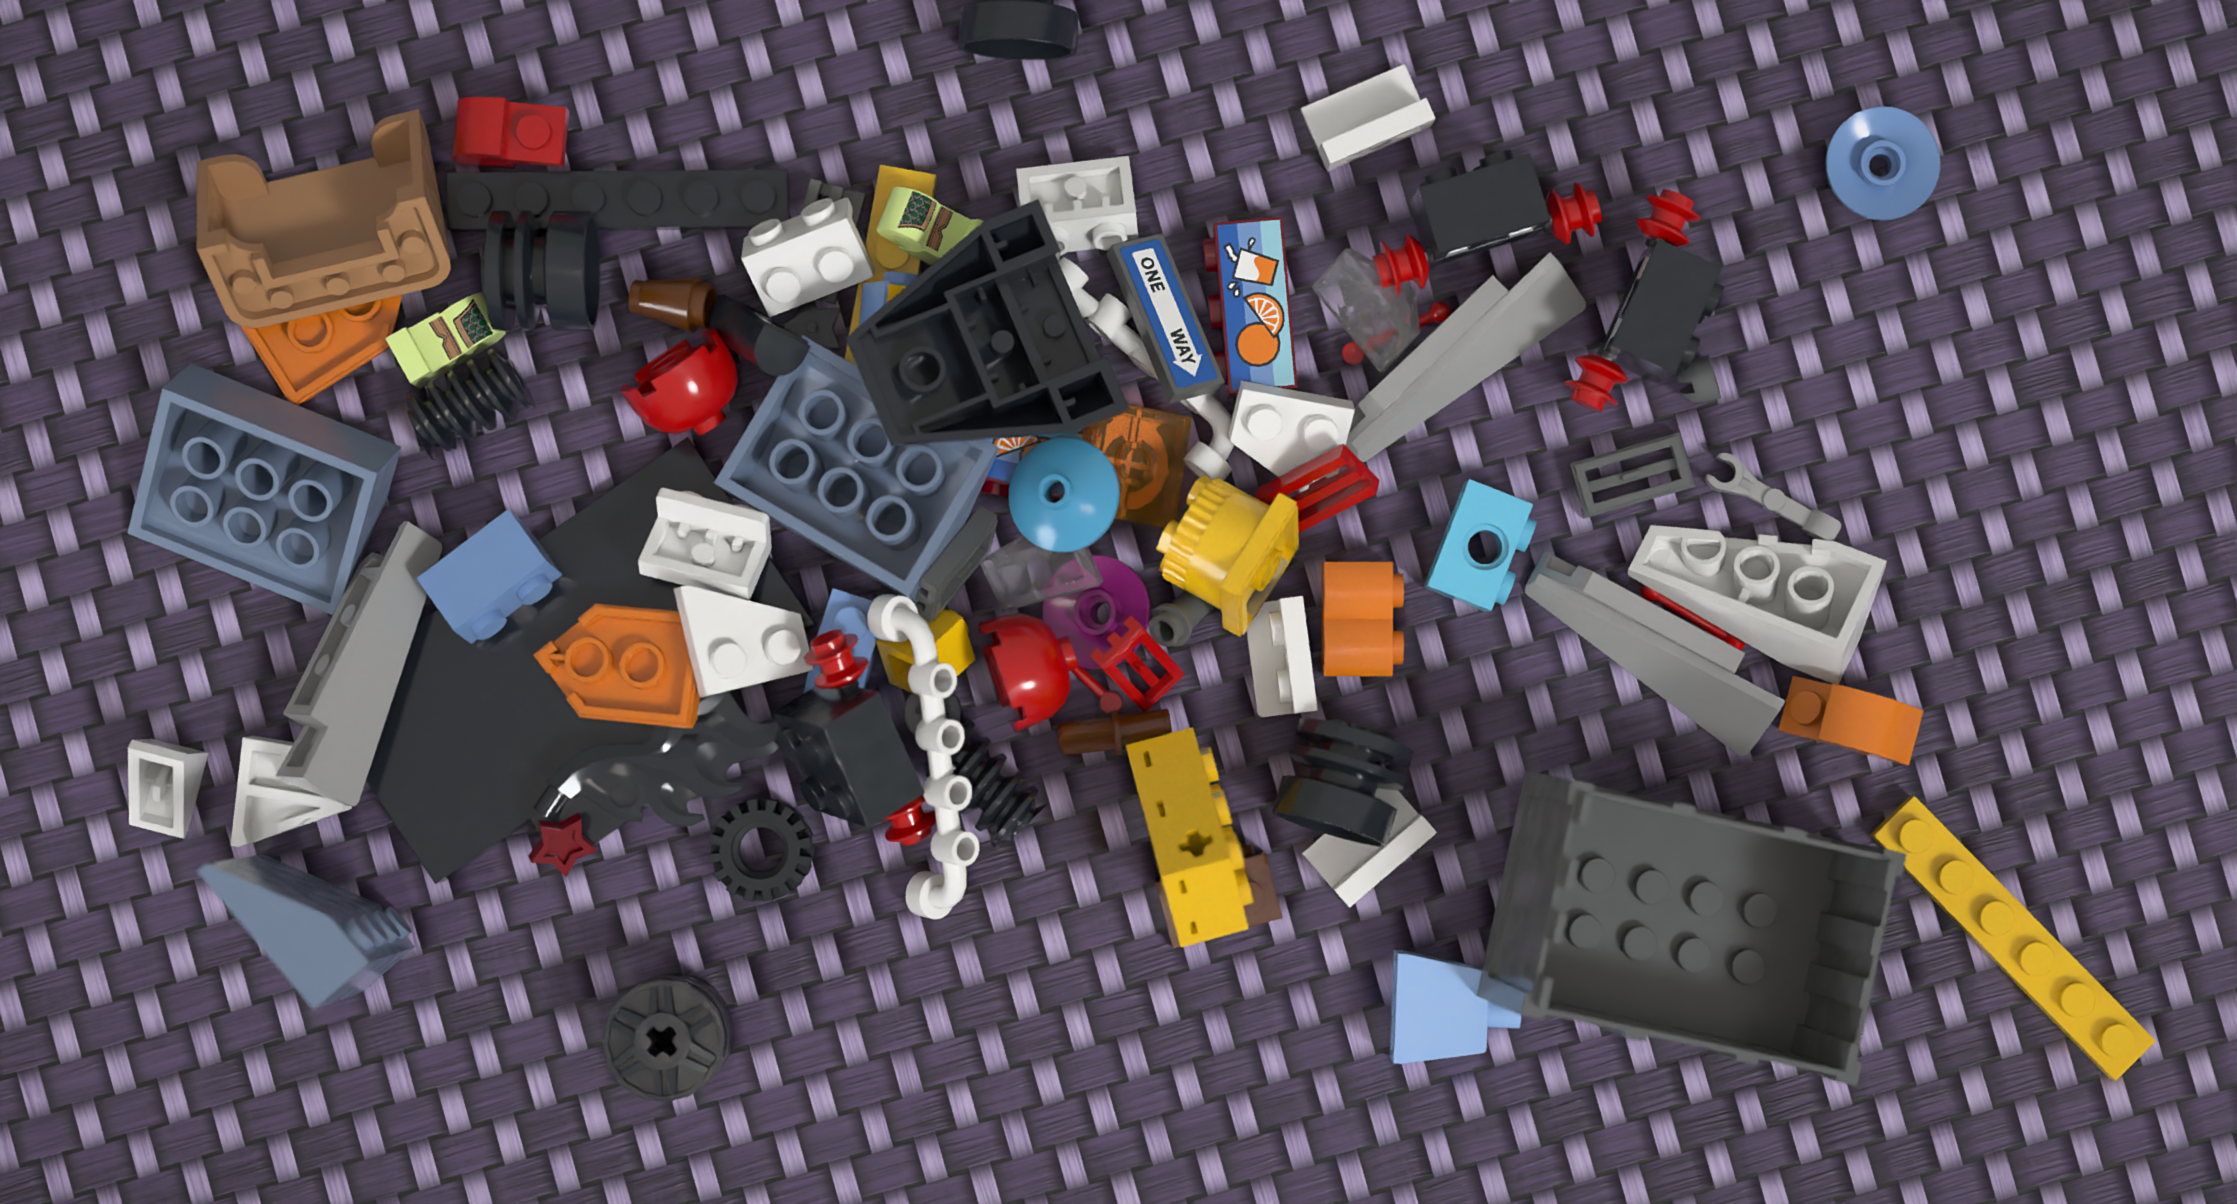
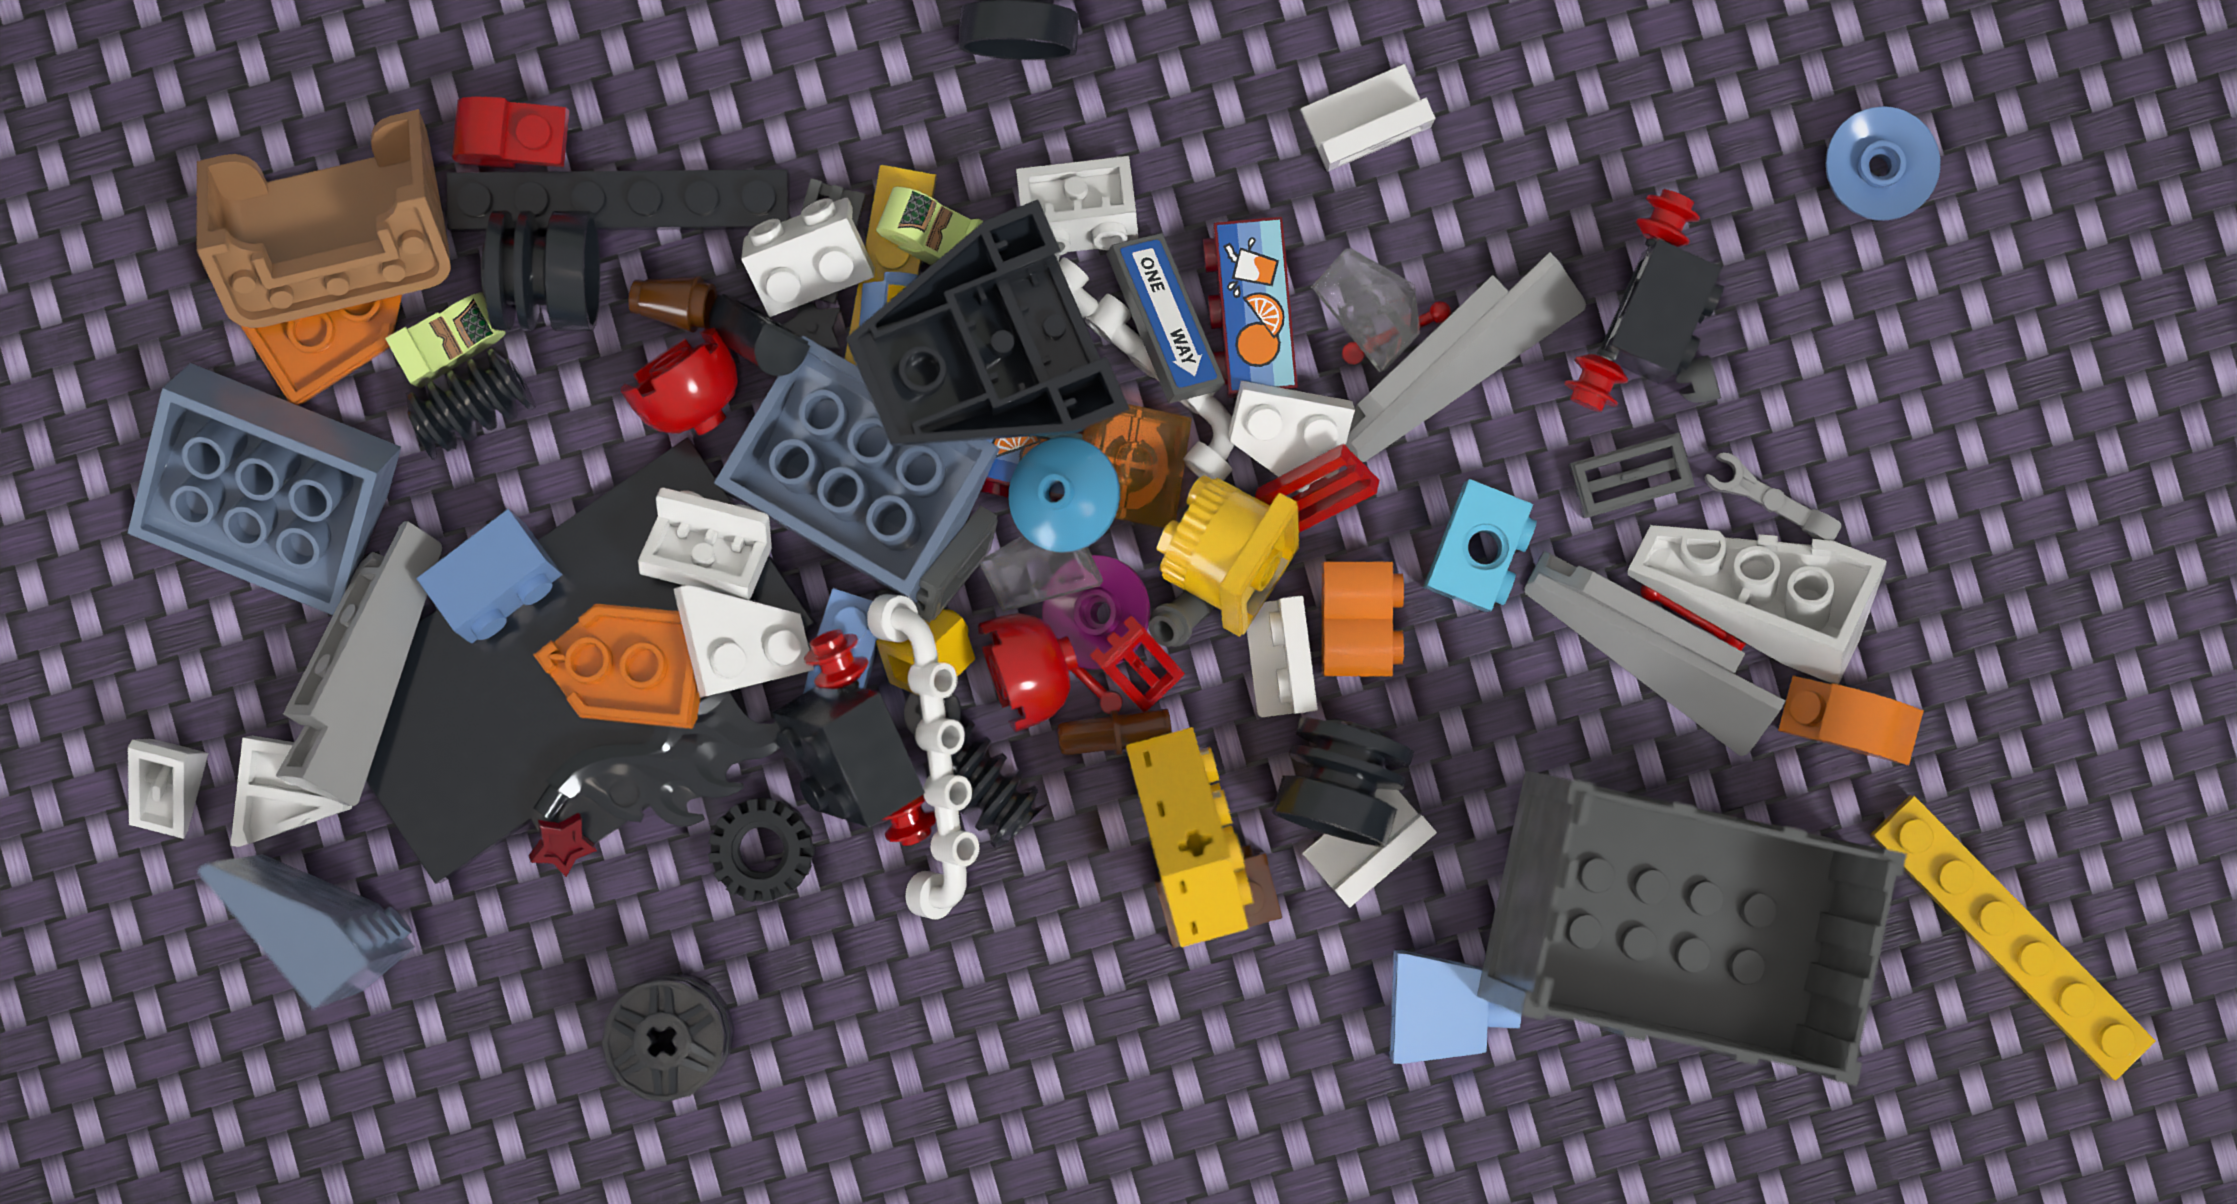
black brick [1372,150,1602,297] -> none

